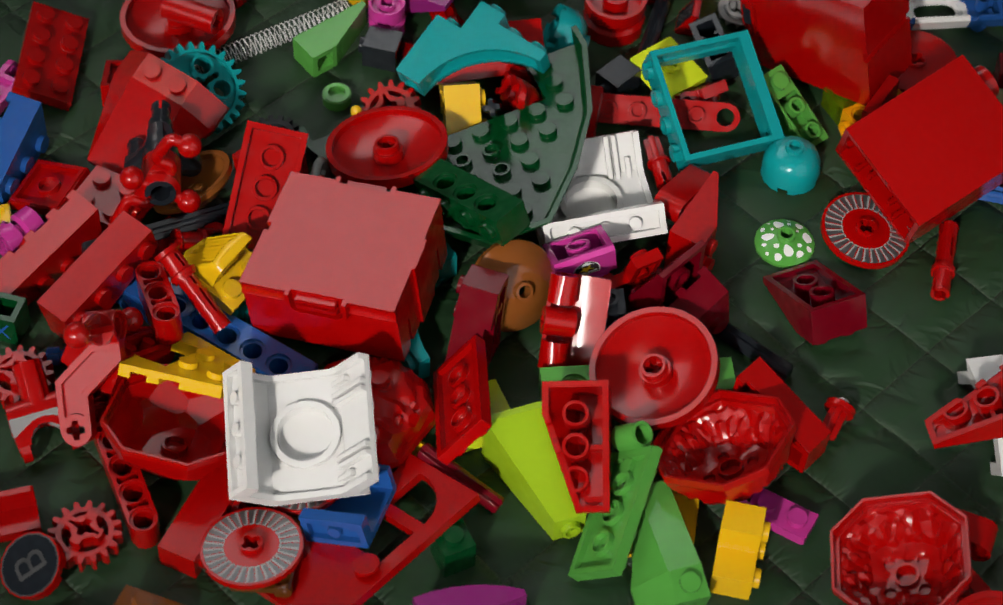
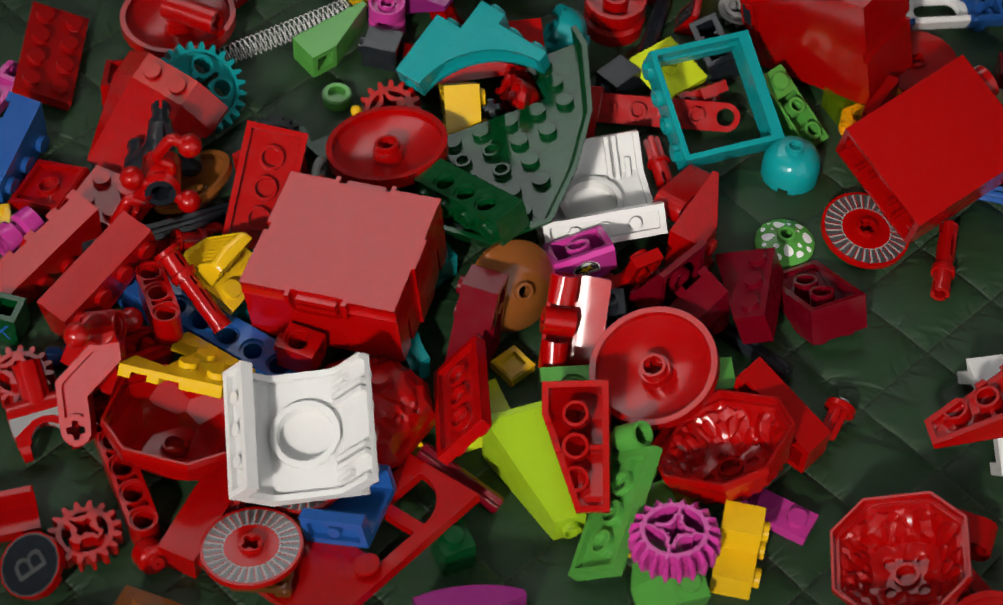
none -> red piece [131,537,168,575]
none -> red brick [274,322,327,372]
none -> yellow tile [490,345,536,388]
none -> dark pink gear [628,497,722,584]
none -> dark red wedge [715,247,784,344]

